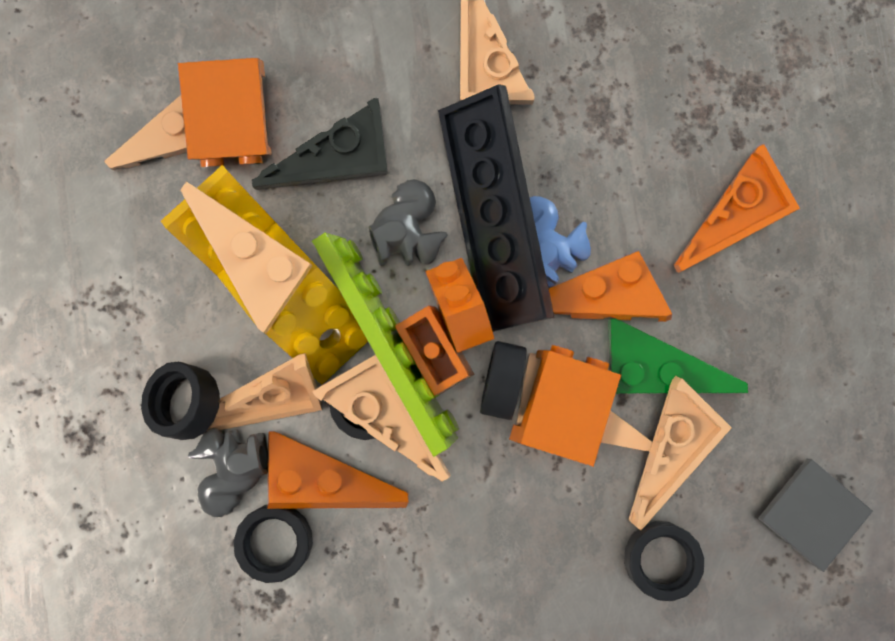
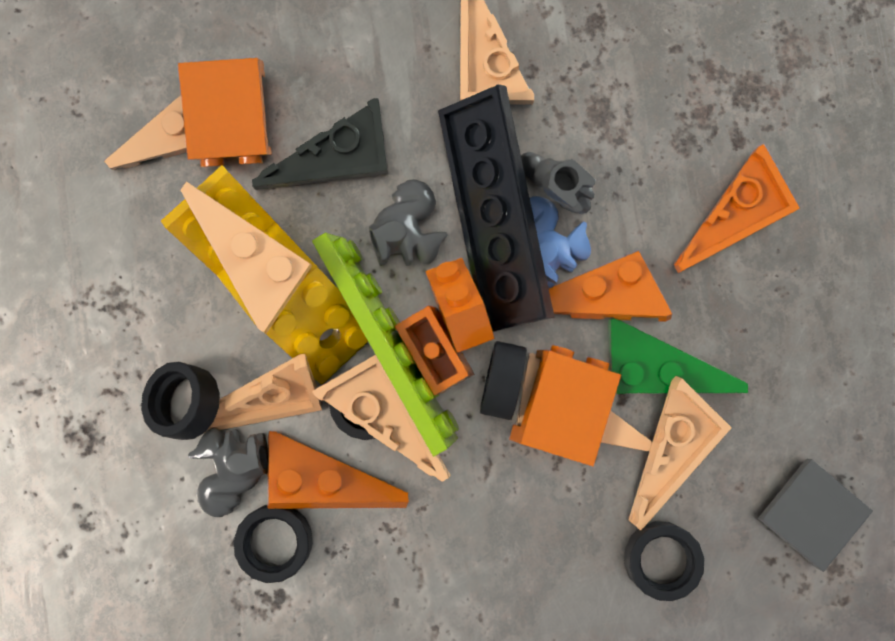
none -> dark grey animal [521,152,596,214]

